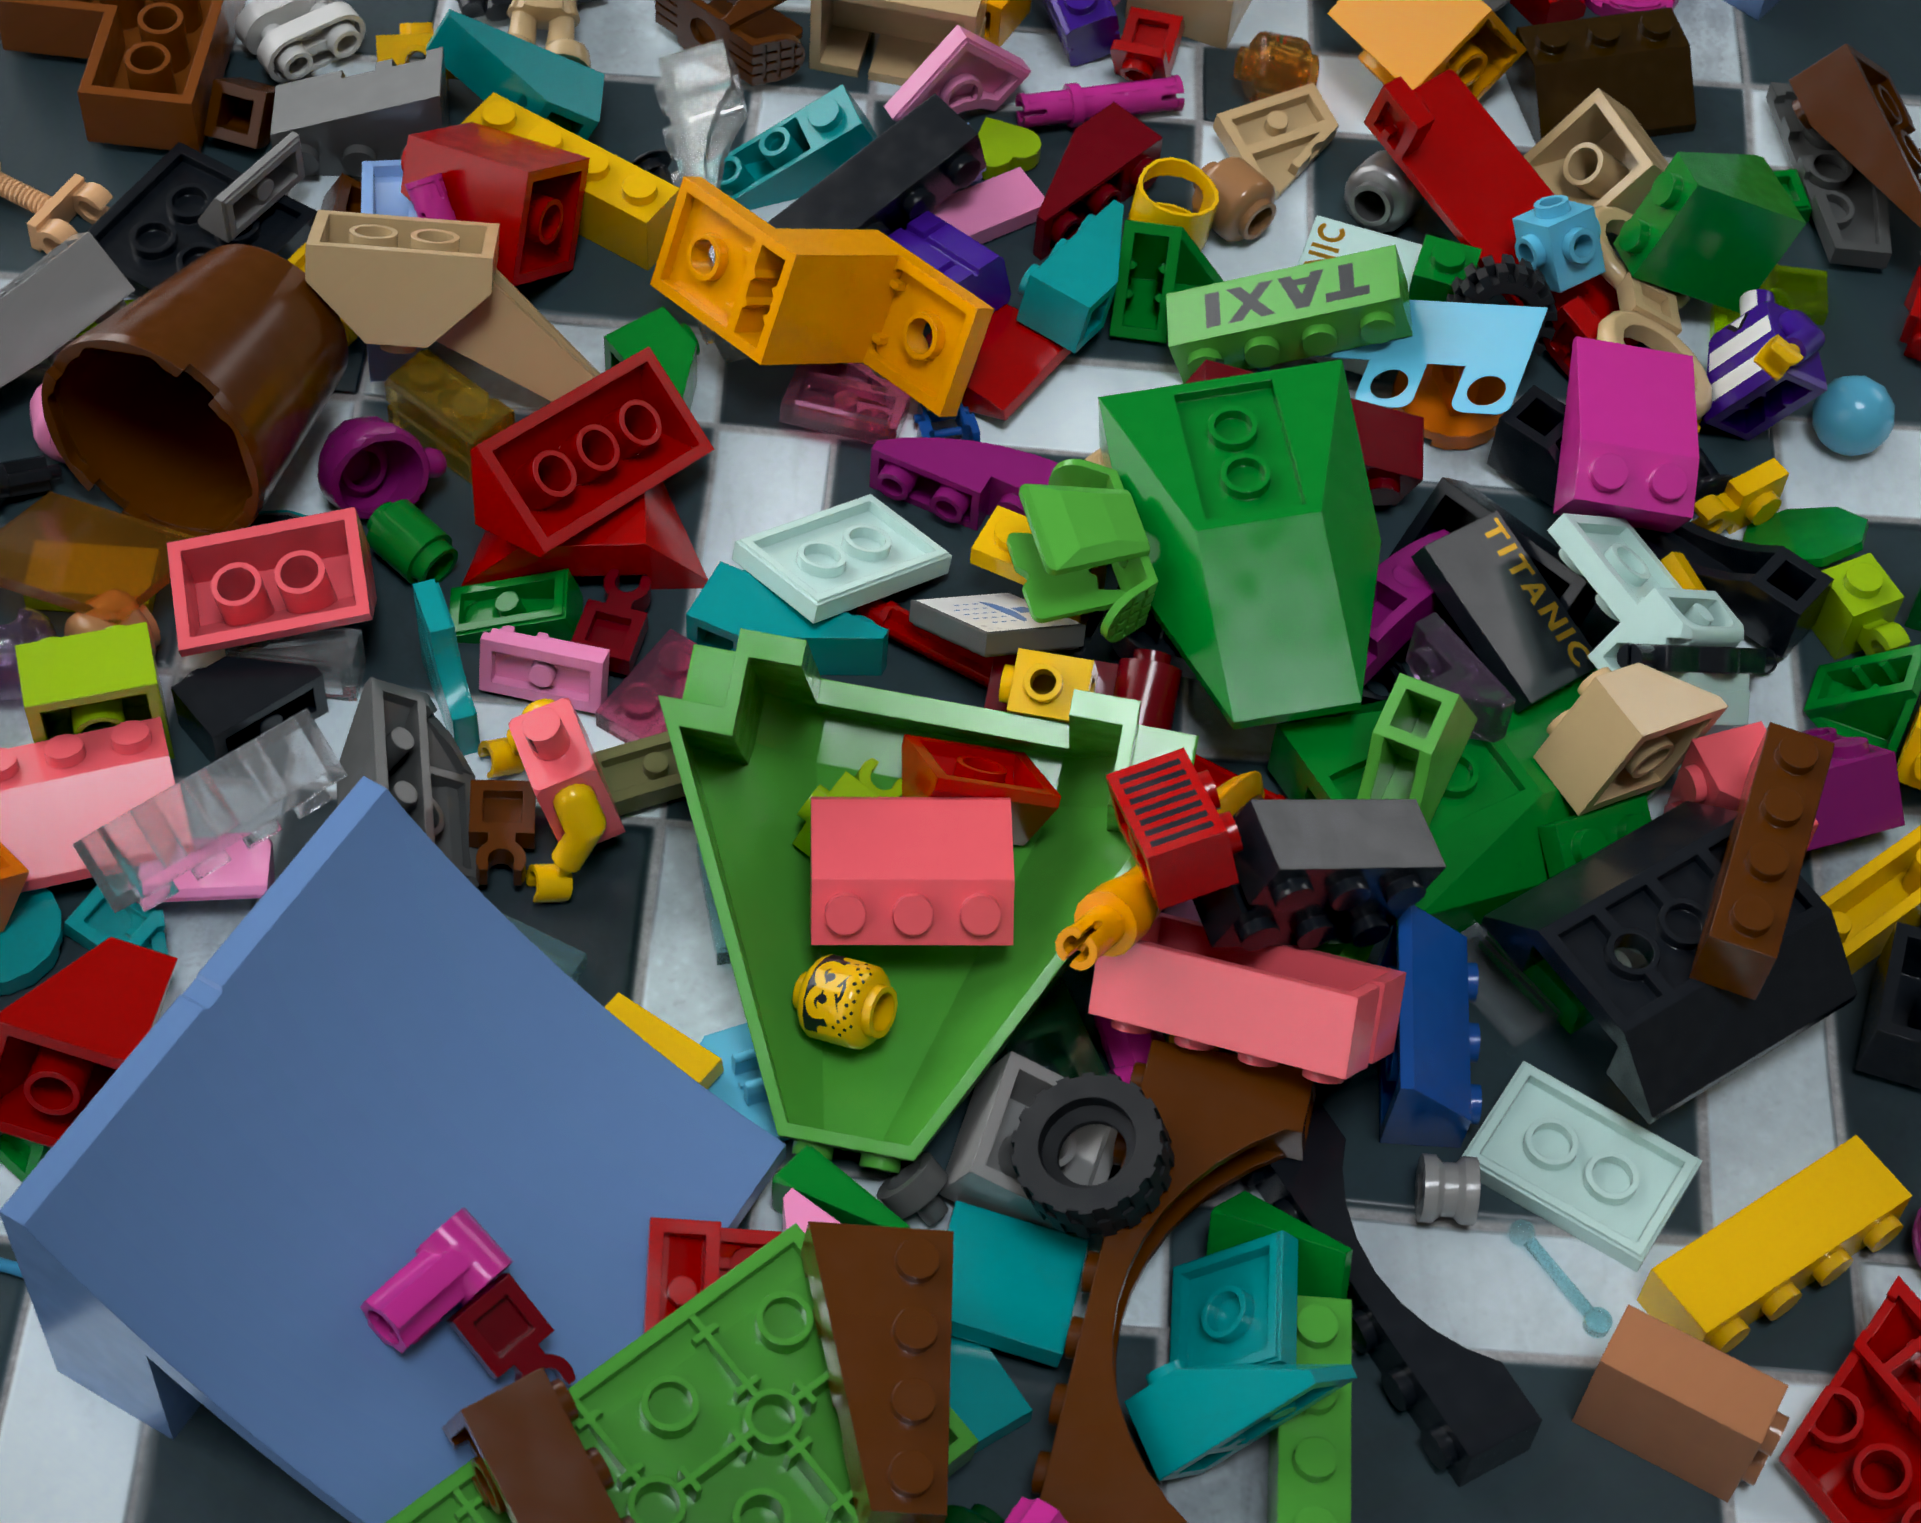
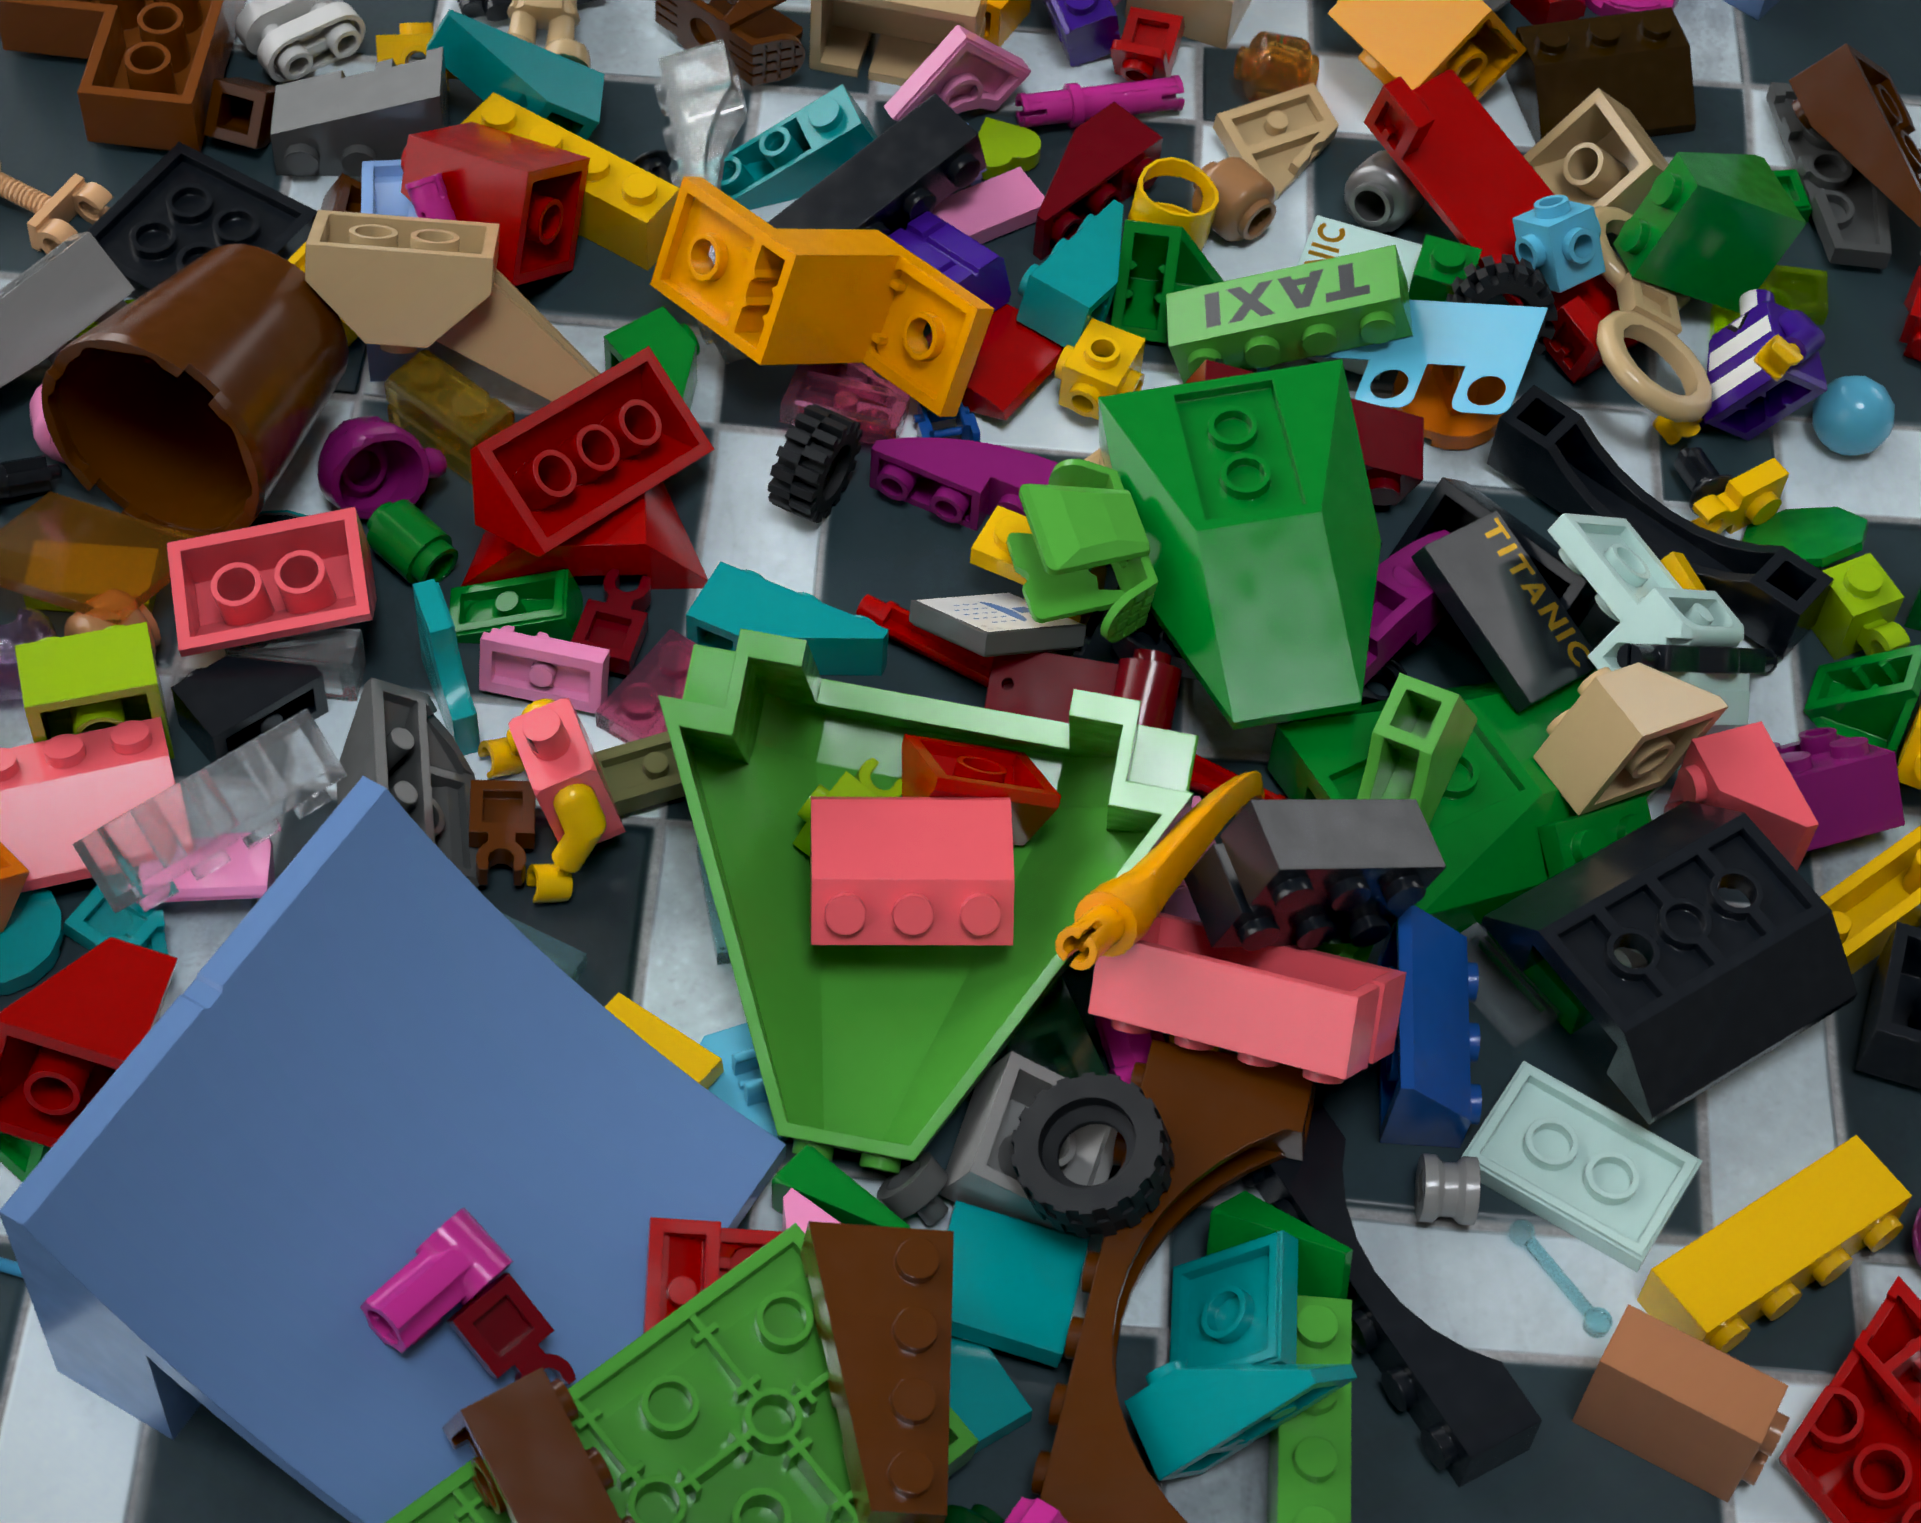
light grey slope [198,131,305,243] -> none
light aqua tile [732,494,952,624] -> none
yellow head [792,954,898,1050] -> none
yellow brick [999,648,1098,723] -> none
red brick [1106,748,1243,910] -> none
clear purple slope [1405,612,1516,743] -> none
dark pink slope [1553,336,1700,533] -> none
reddish brown brick [1689,722,1835,1000] -> none
none -> black tyre [768,403,863,523]
none -> yellow brick [1055,318,1146,420]

